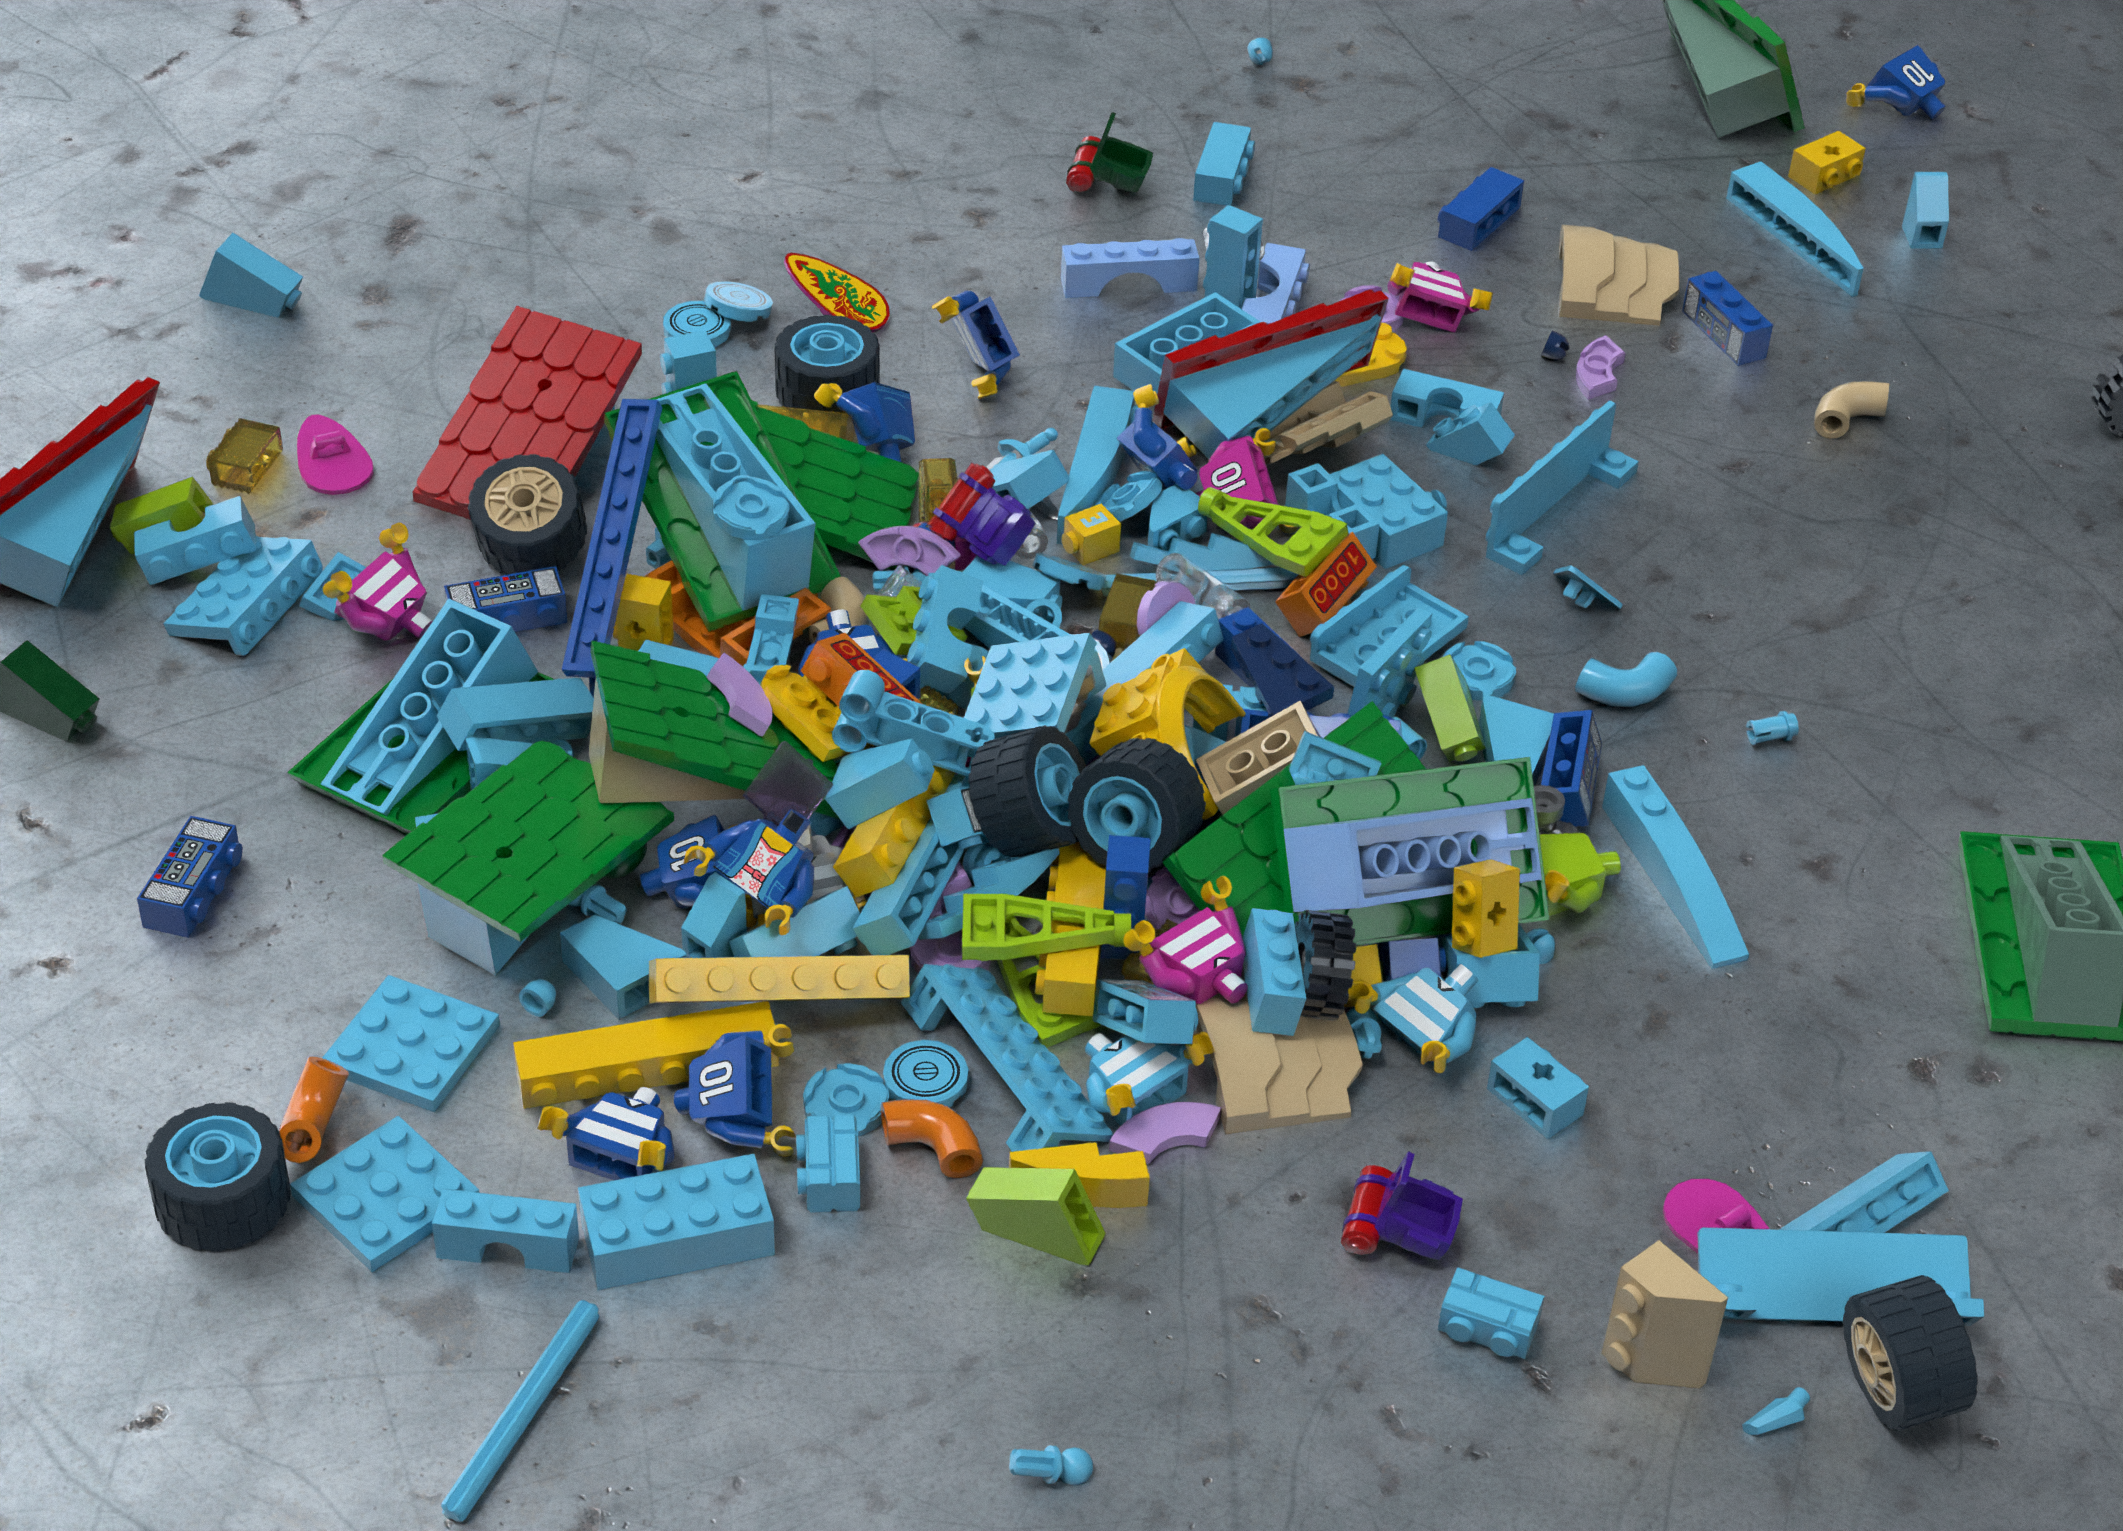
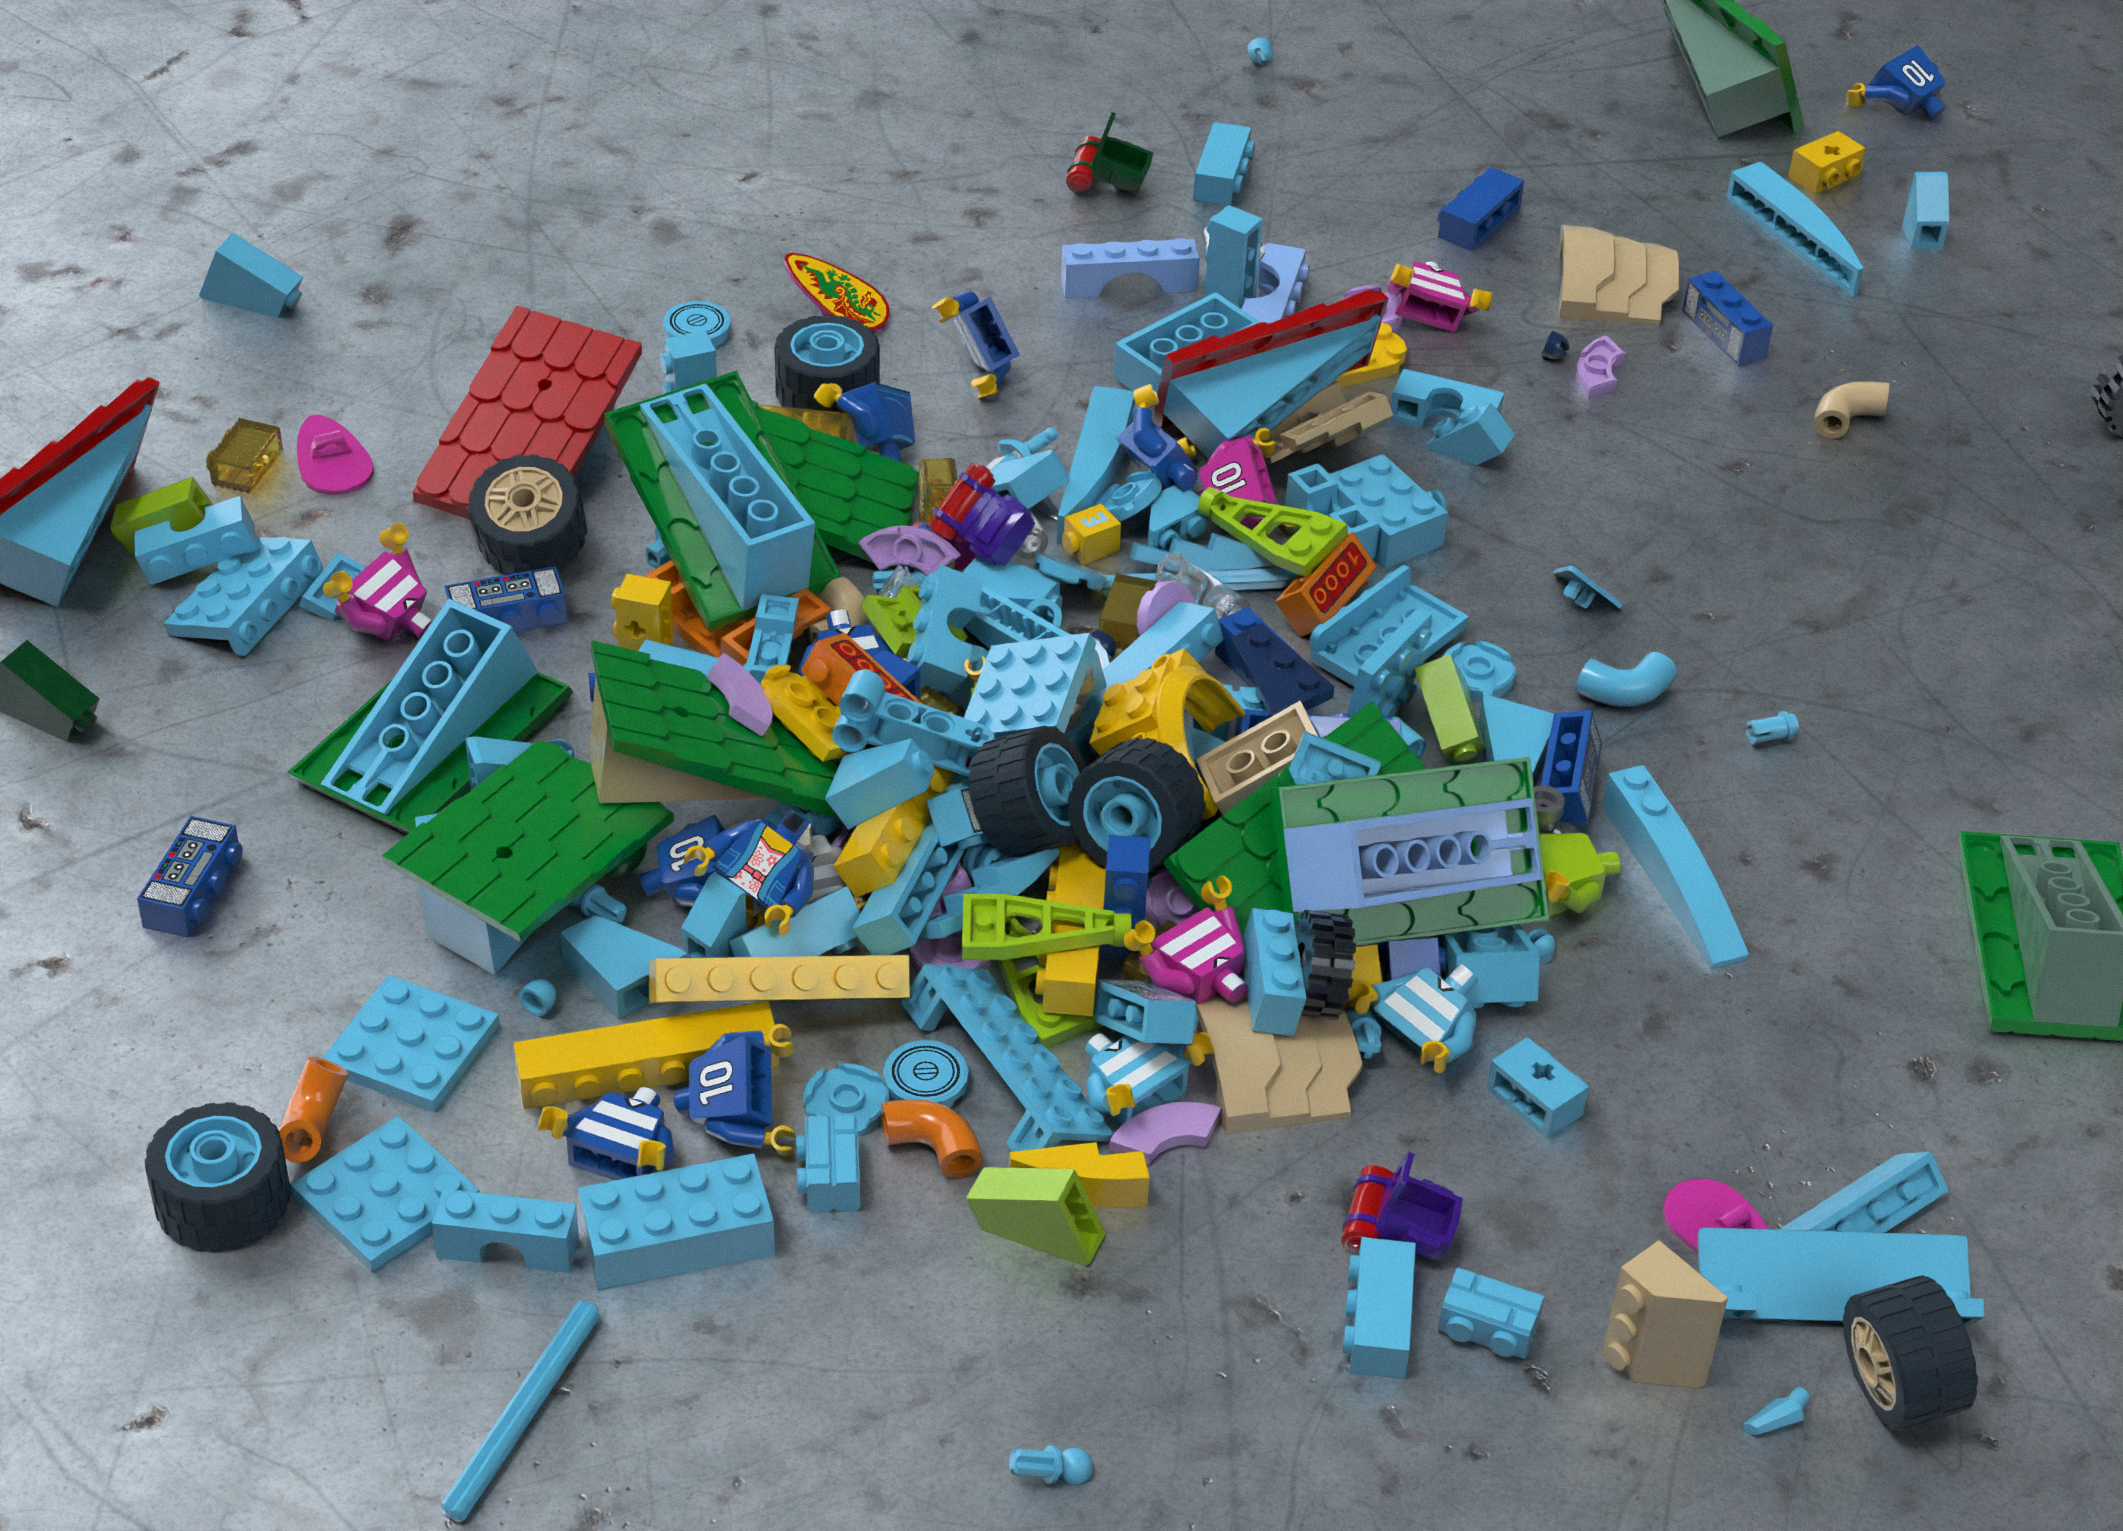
medium azure brick [437,677,594,751] -> none
blue plate [562,399,662,678] -> none
medium azure tile [704,281,773,322] -> none
medium azure tile [712,477,789,540] -> none
piece [743,741,834,826] -> none
yellow brick [1452,859,1520,958] -> none
medium azure bracket [1485,400,1639,575] -> none
none -> medium azure brick [1343,1237,1415,1379]

